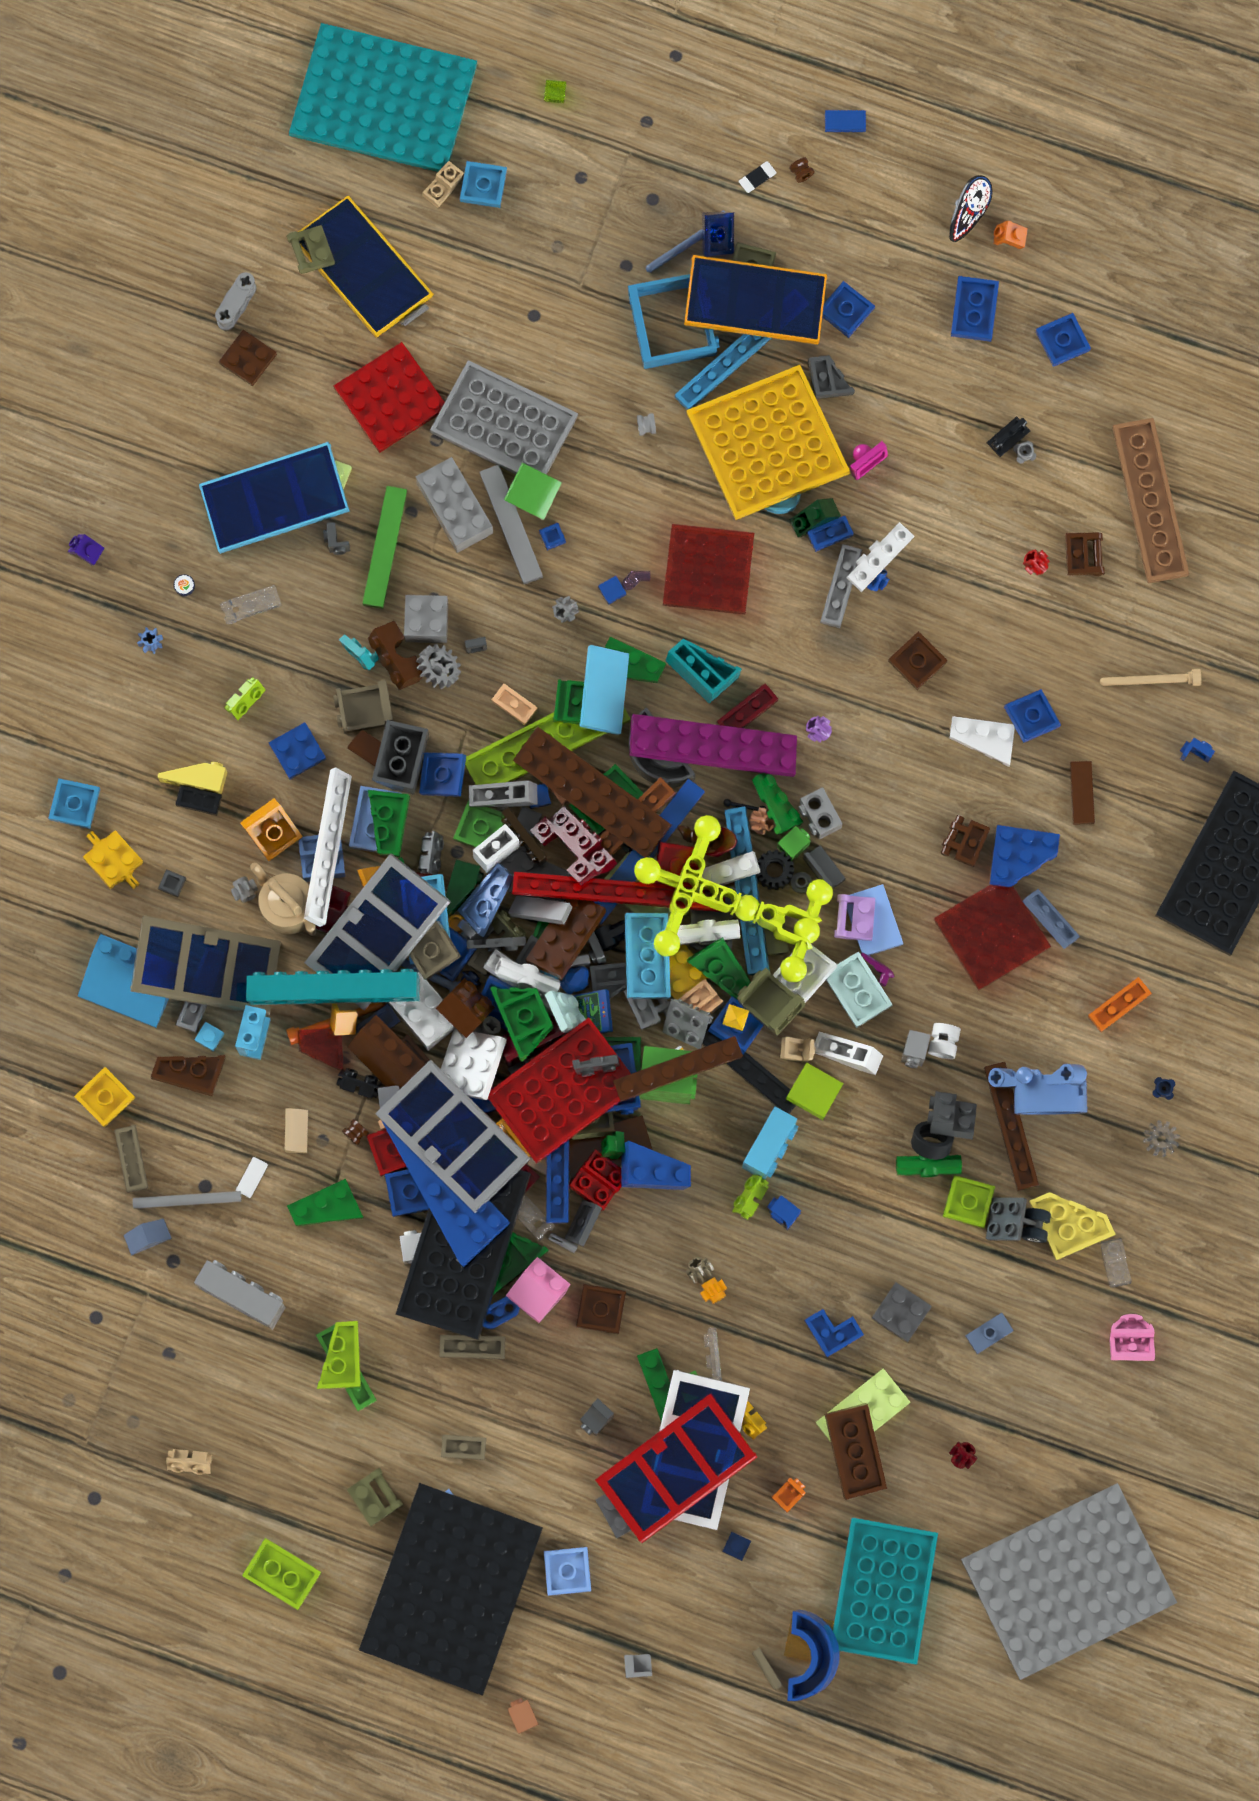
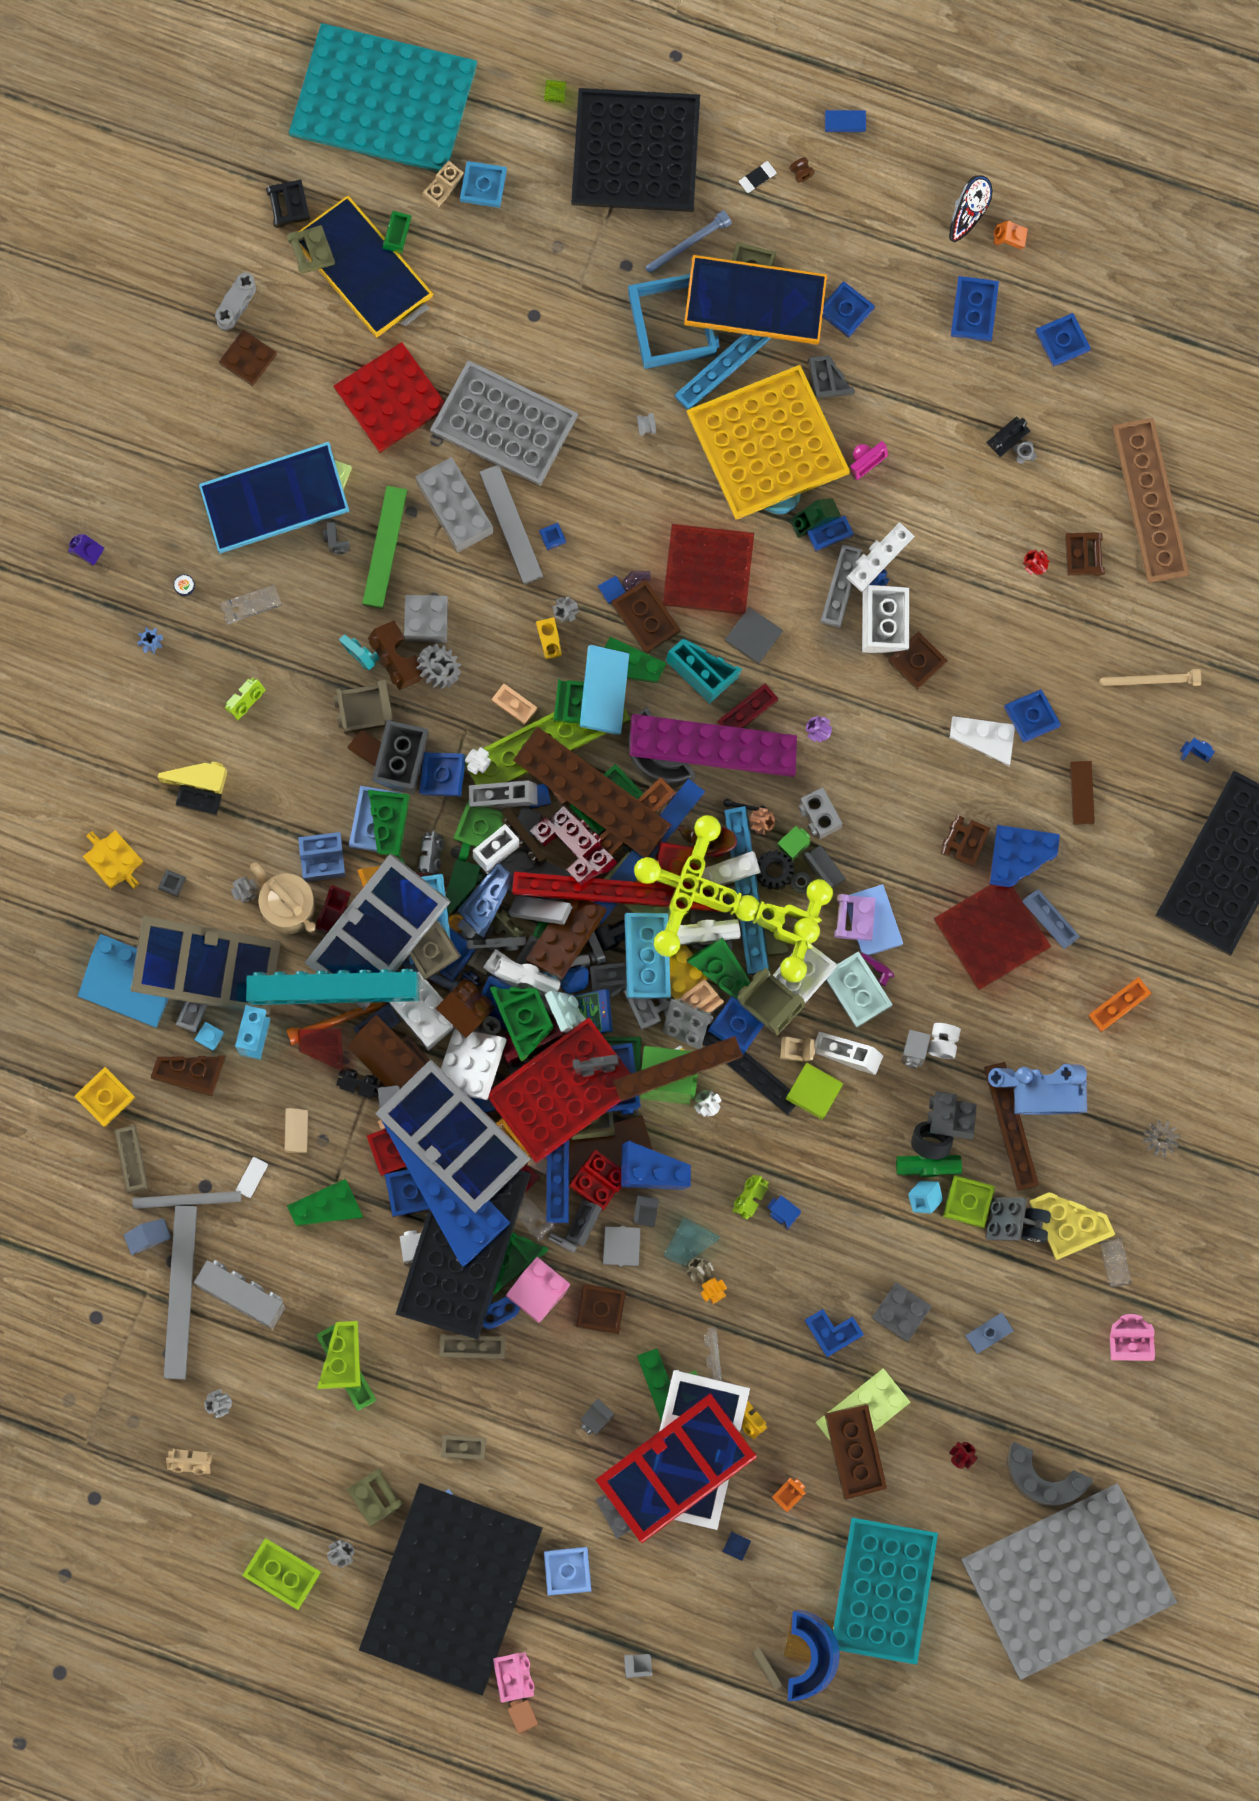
dark azure plate [48,778,100,829] -> none
light orange slope [240,798,303,861] -> none
blue plate [268,722,326,780] -> none
white plate [304,767,352,927] -> none
light orange panel [330,1003,357,1035] -> none
reddish brown wheel [342,1119,369,1146] -> none
dark grey tile [465,637,487,654] -> none
bright green slope [504,463,562,520] -> none
green piece [601,1131,625,1159] -> none
clear blue slope [702,212,734,257] -> none
yellow slope [722,1004,749,1031] -> none
medium azure brick [742,1106,799,1180] -> none
green wing [752,773,804,835] -> none
dark blue plate [1152,1077,1175,1100] -> none
none -> light grey tile [164,1206,197,1380]
none -> light grey gear [204,1389,232,1418]
none -> black plate [266,179,310,228]
none -> light grey gear [327,1539,354,1568]
none -> green tile [383,210,412,253]
none -> green tile [458,842,471,862]
none -> white gear [465,747,491,775]
none -> bright pink bracket [493,1652,534,1703]
none -> yellow leg [536,617,562,660]
none -> black plate [571,88,700,212]
none -> light grey piece [603,1225,641,1267]
none -> reddish brown plate [611,580,681,654]
none -> dark grey panel [633,1196,659,1227]
none -> clear light blue wing [663,1218,720,1266]
none -> white gear [694,1090,722,1117]
none -> dark grey tile [725,607,783,665]
none -> white slope [862,585,909,654]
none -> medium azure panel [908,1181,943,1213]
none -> dark grey brick [1007,1441,1093,1506]

